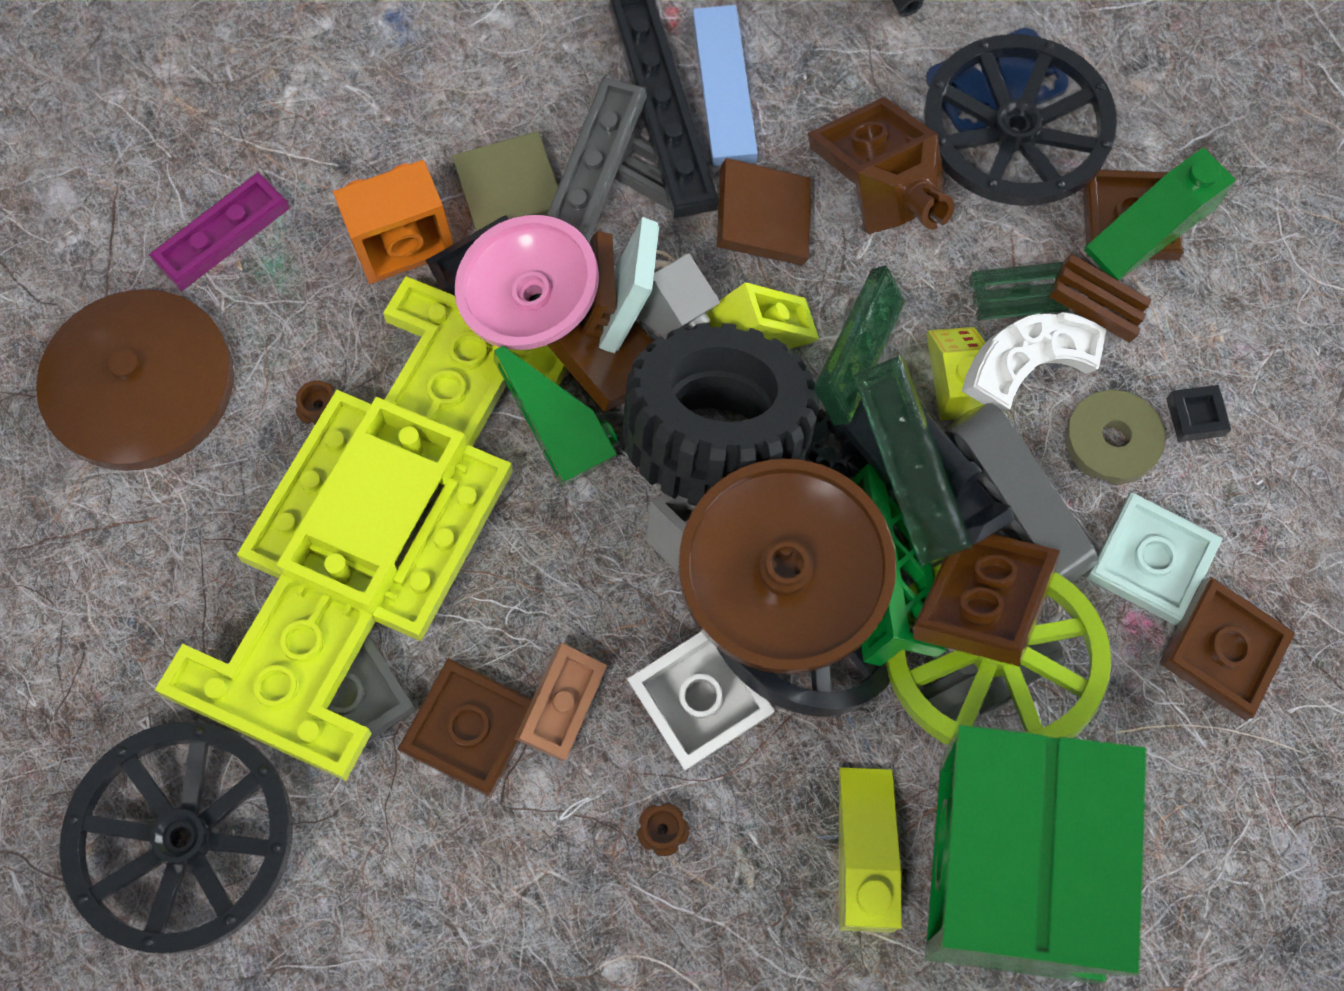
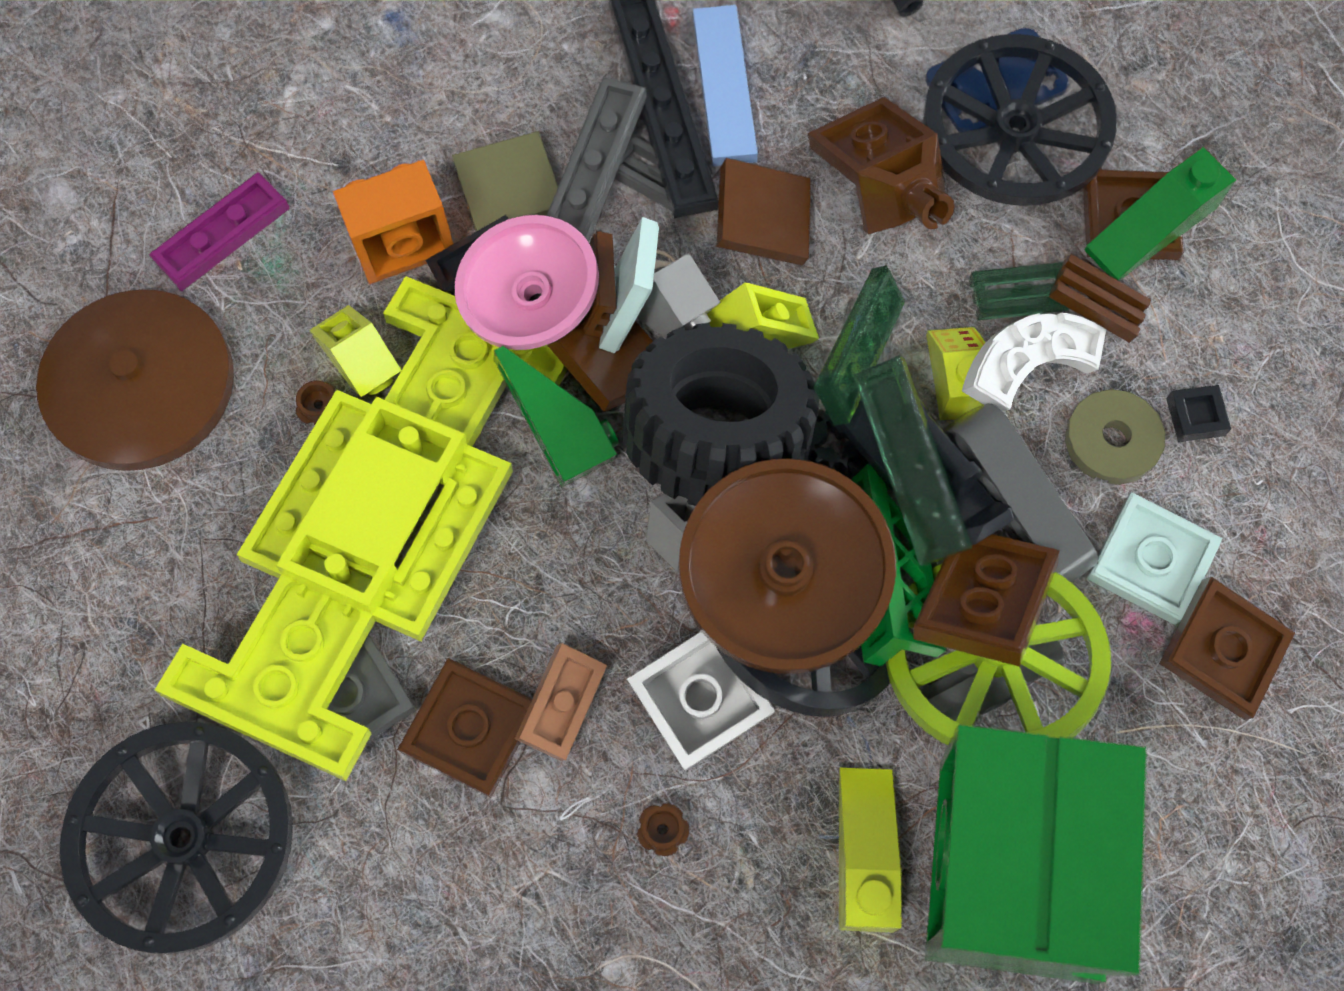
none -> neon yellow slope [309,305,402,397]

